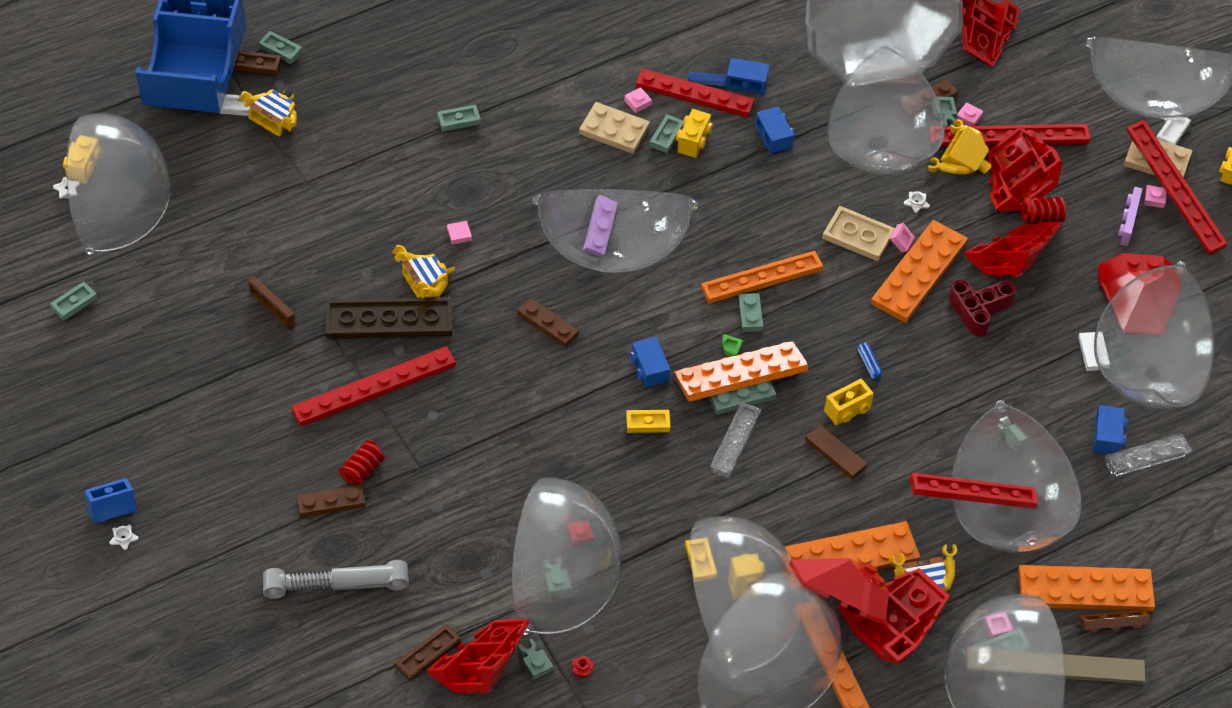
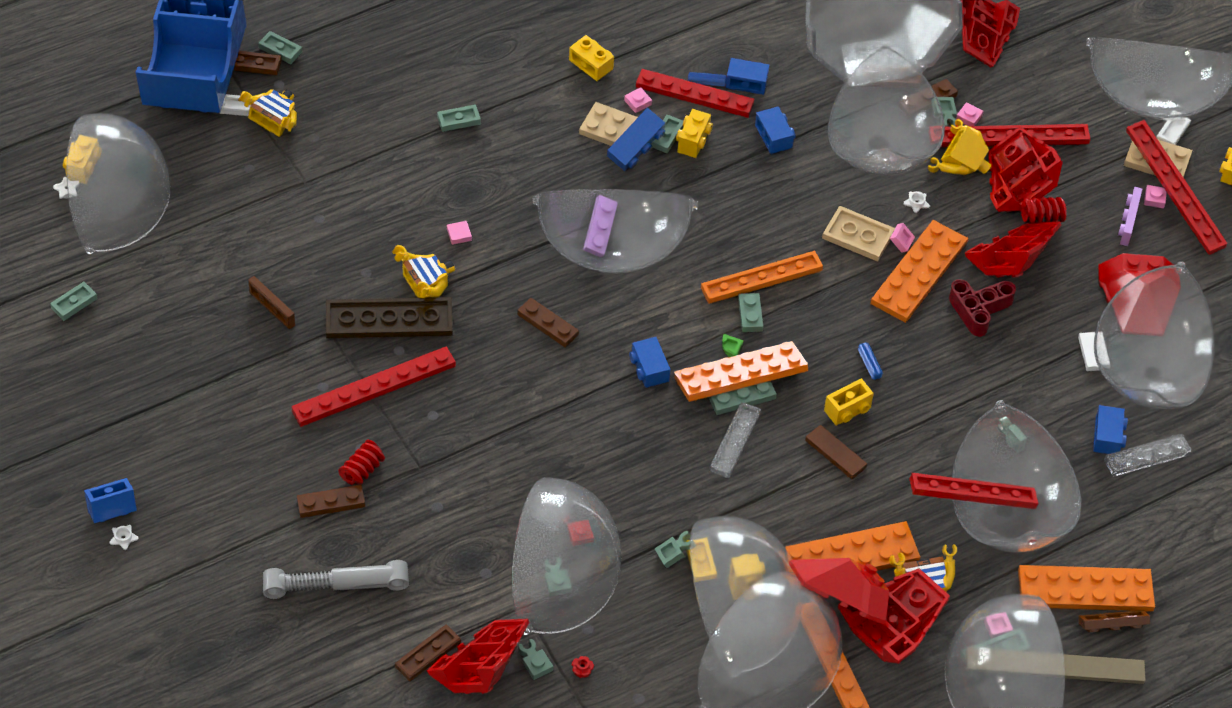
yellow plate [626,410,670,433] -> none
none -> yellow brick [569,35,614,81]
none -> blue brick [607,107,665,171]
none -> sand green plate [655,531,696,568]

